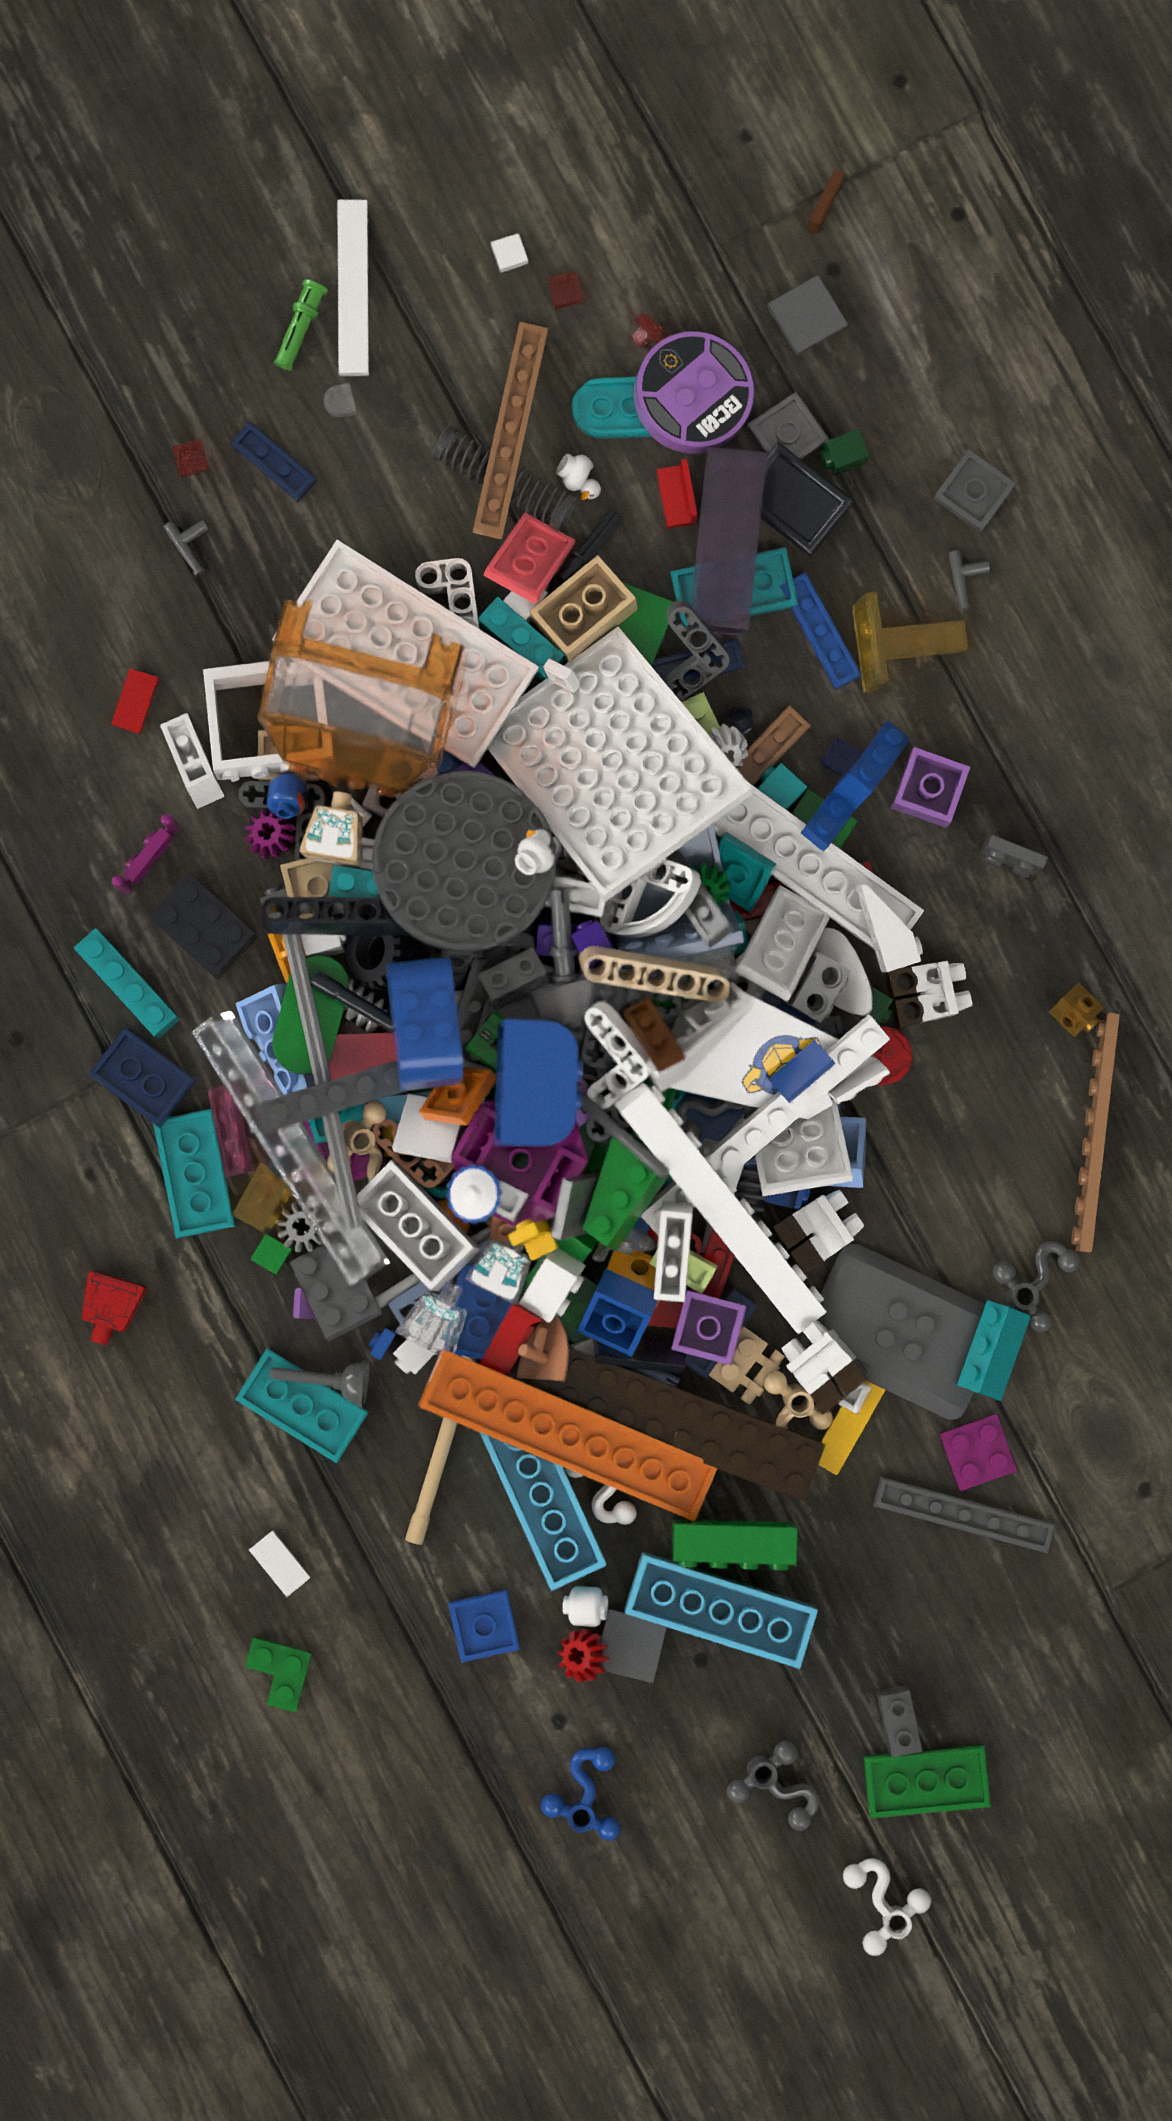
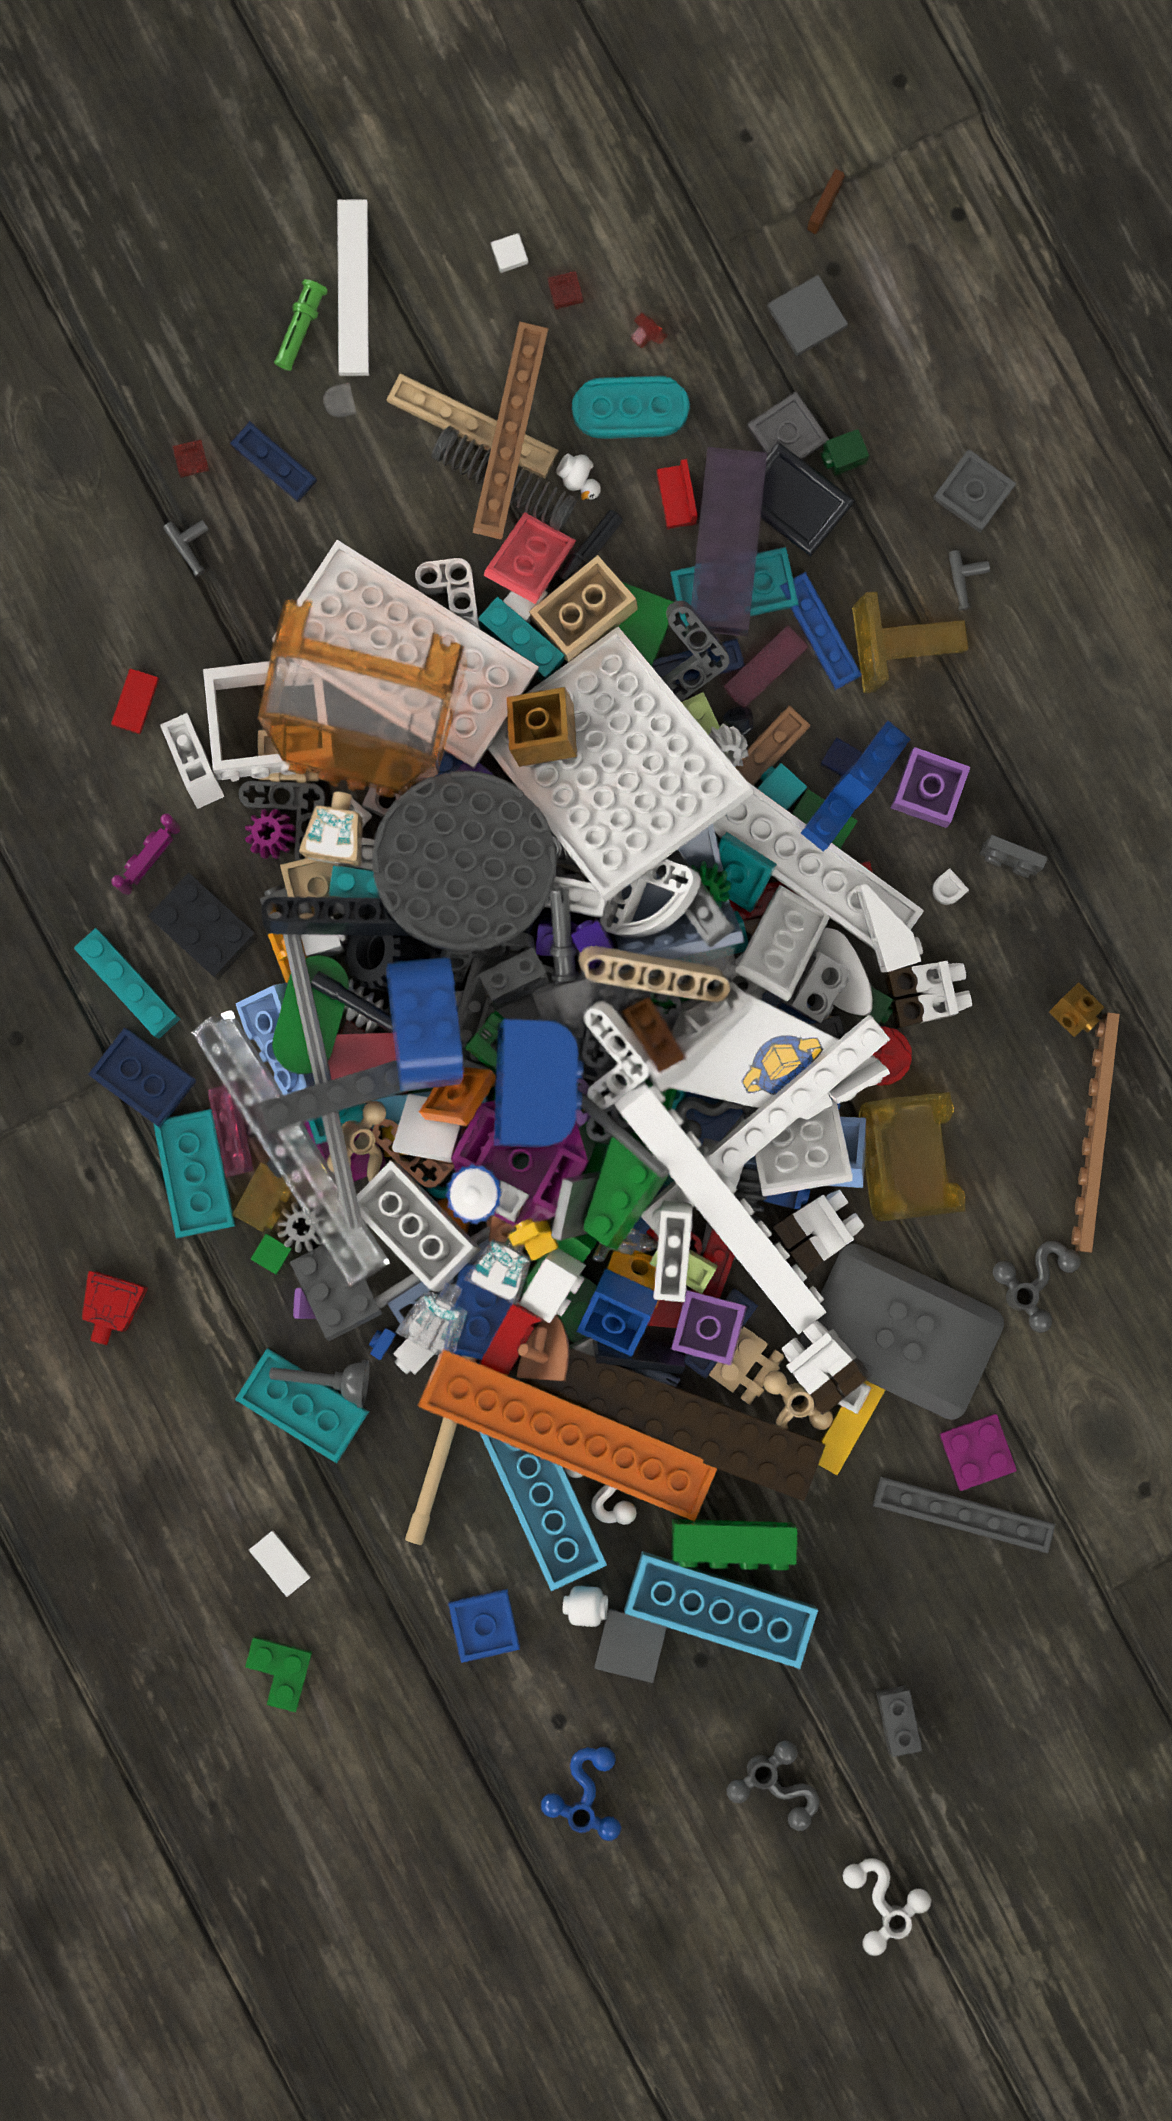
blue head [267,773,307,819] -> none
white animal [515,829,555,875] -> none
white tile [543,659,580,693] -> none
red gear [557,1630,610,1682] -> none
piece [634,331,754,454] -> none
blue tile [768,1040,836,1103] -> none
green tile [863,1744,991,1819] -> none
teal brick [957,1300,1031,1401] -> none
none -> tan tile [387,374,558,478]
none -> pearl gold brick [506,687,577,767]
none -> clear pink plate [724,626,808,708]
none -> clear yellow windscreen [859,1092,966,1222]
none -> white tile [932,868,969,905]

